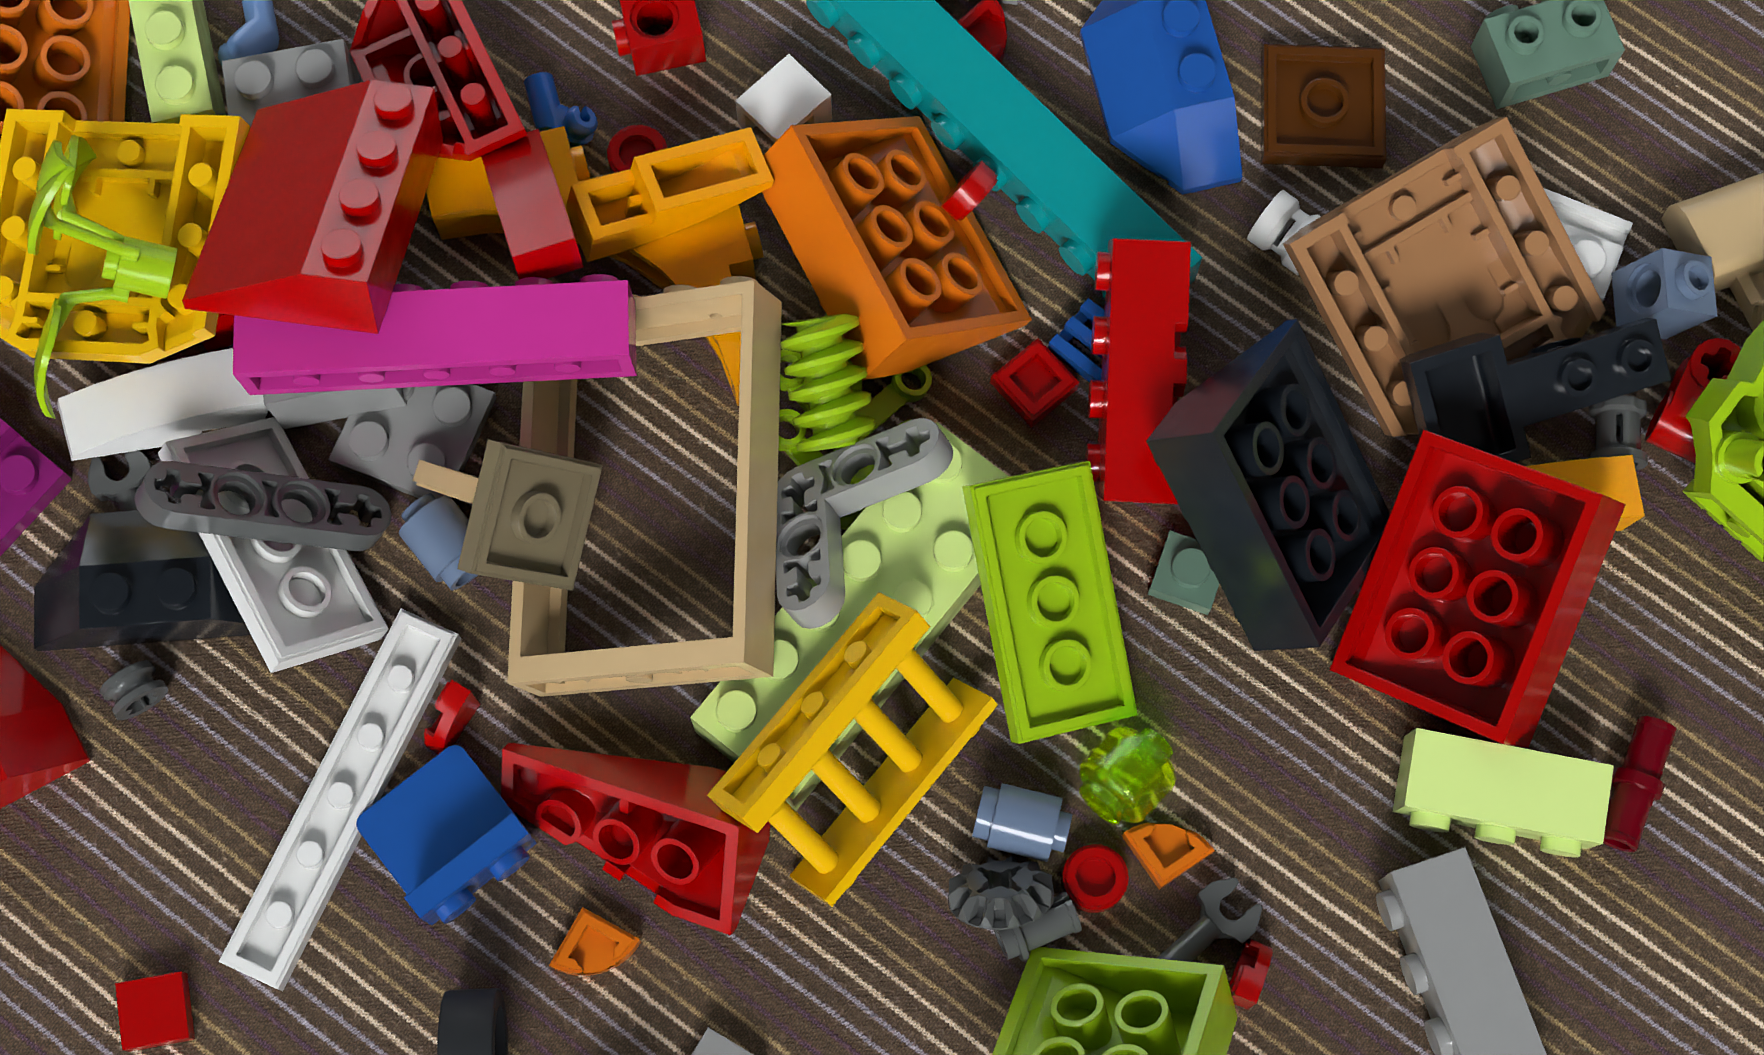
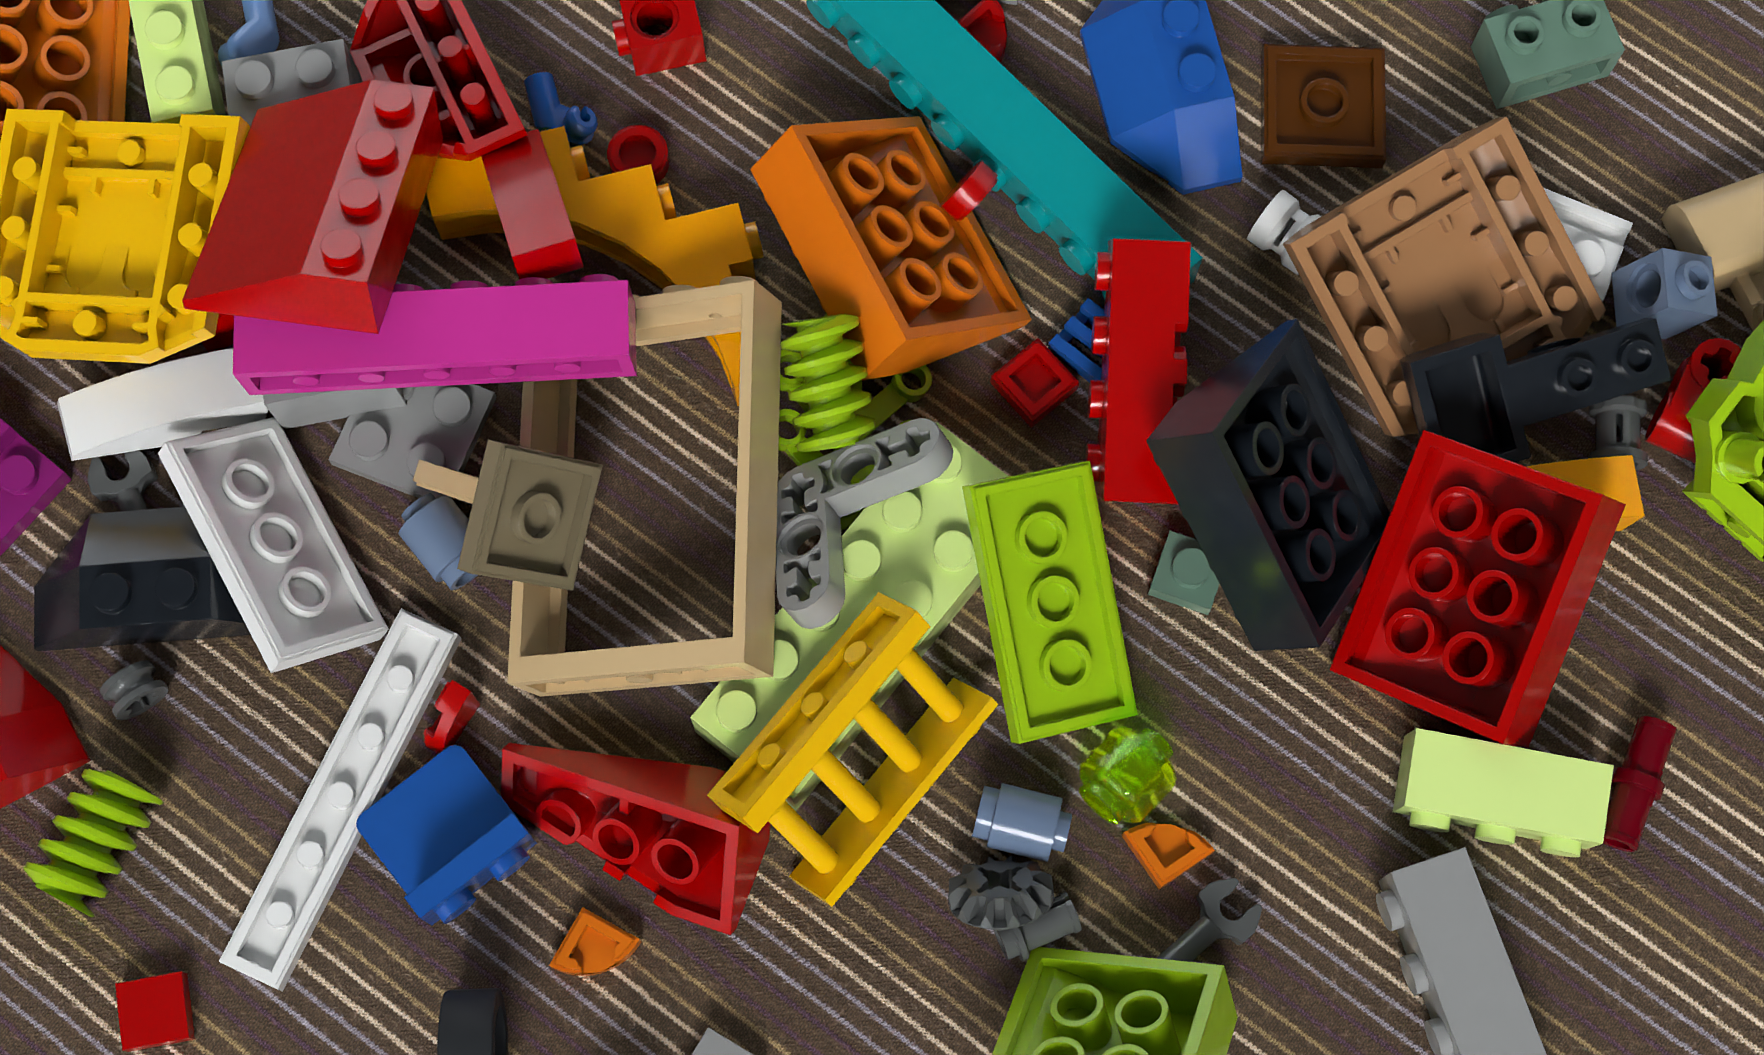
lime plant [27,135,178,419] -> none
dark grey beam [134,461,392,551] -> none
light orange slope [566,127,774,262] -> none
white panel [735,54,832,143] -> none
red tile [1061,844,1129,913] -> none
red tile [1229,939,1273,1009] -> none
none -> lime piece [23,769,164,918]

